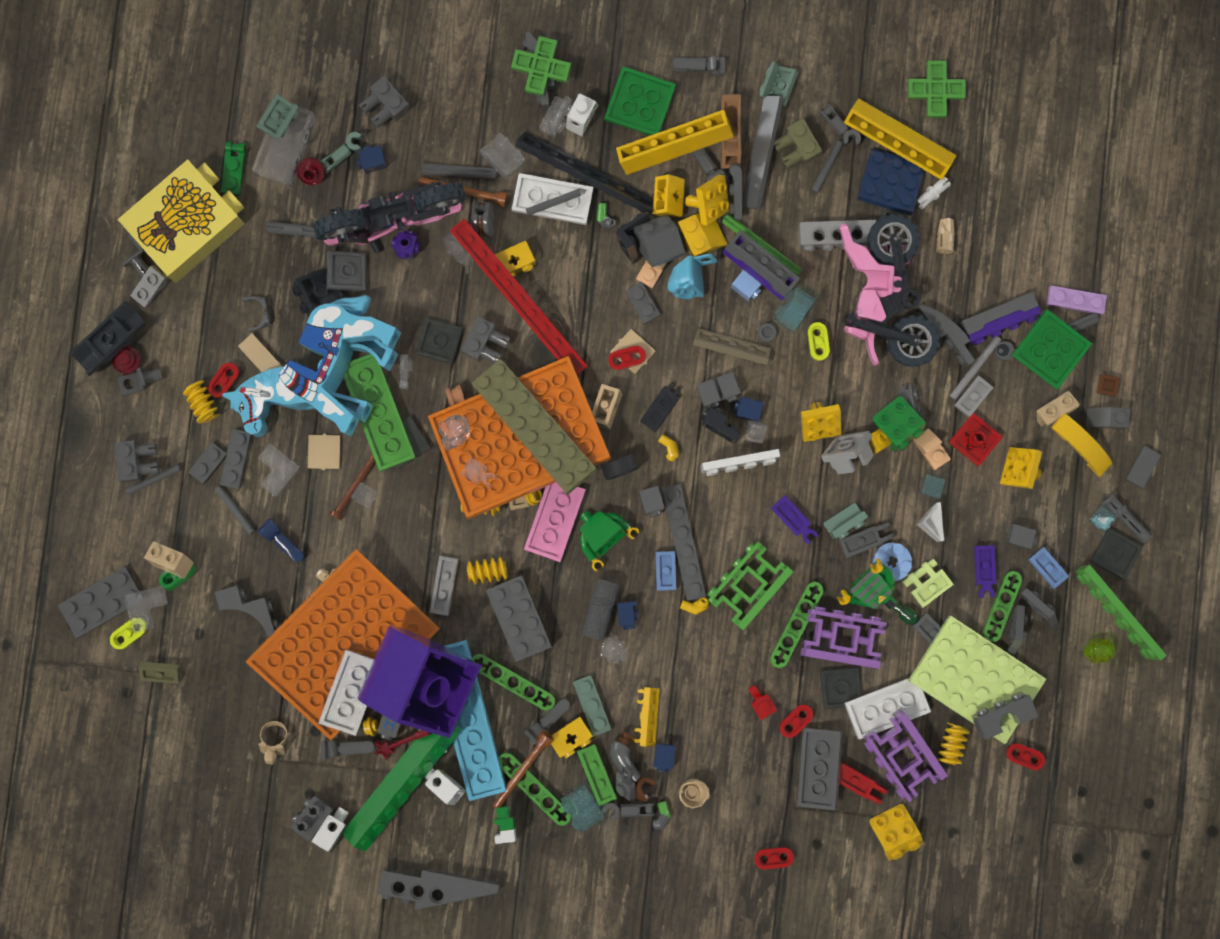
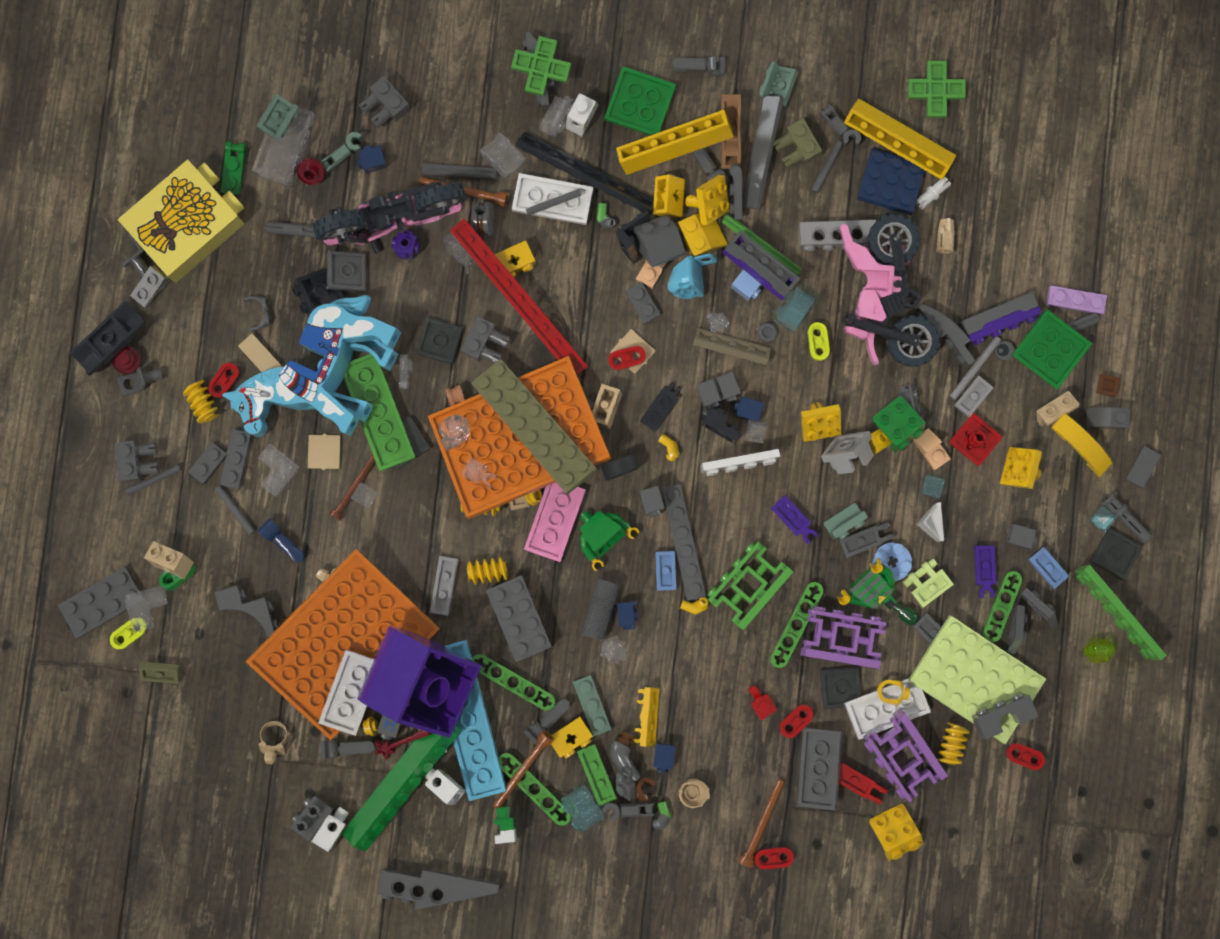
none -> clear piece [707,312,729,333]
none -> dark orange piece [738,779,785,869]
none -> yellow piece [877,680,910,705]

